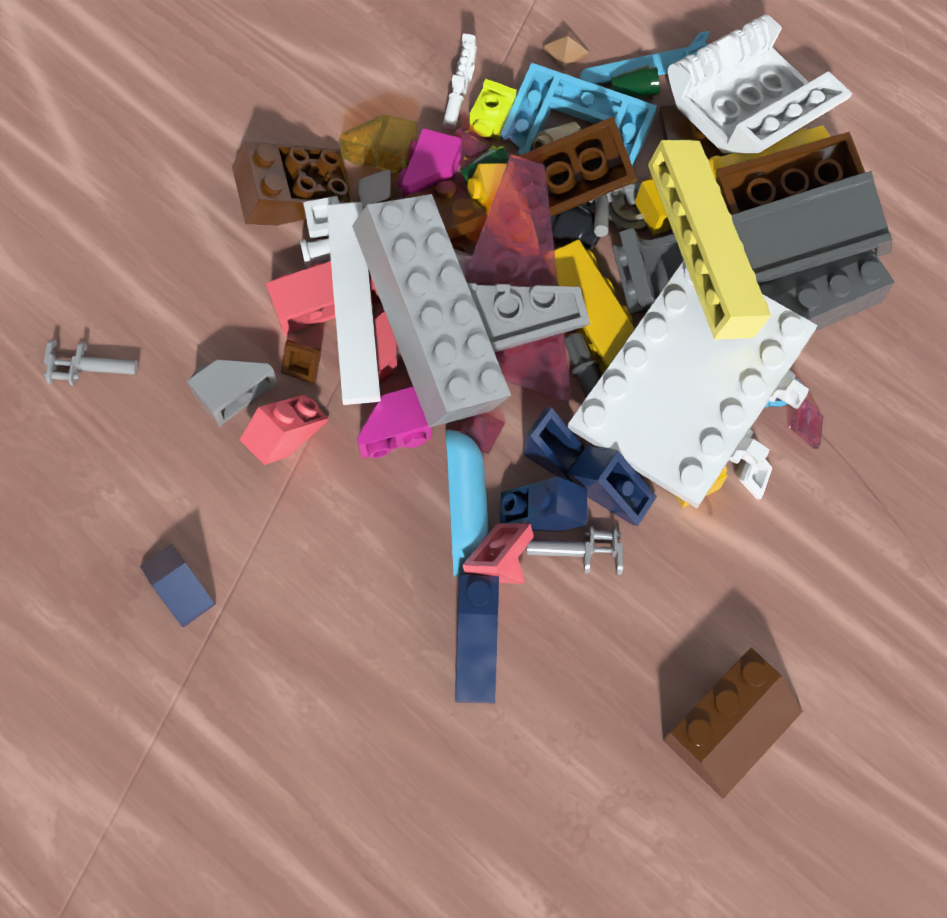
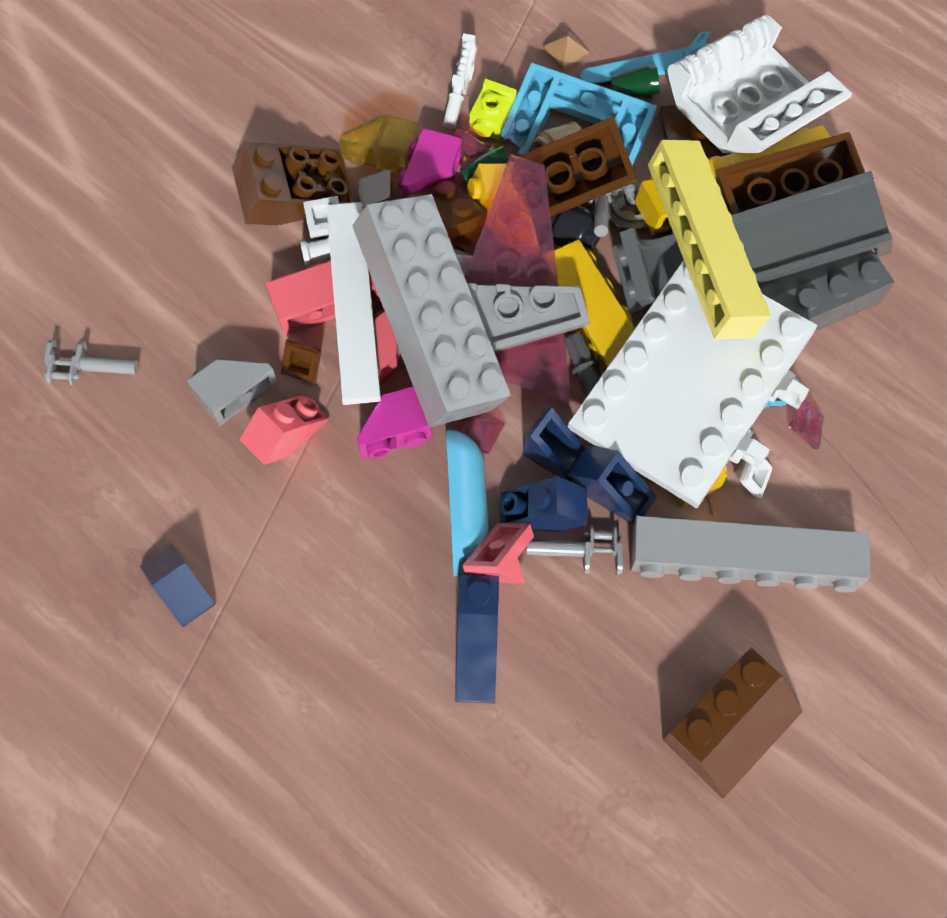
none -> light grey brick [631,516,871,592]

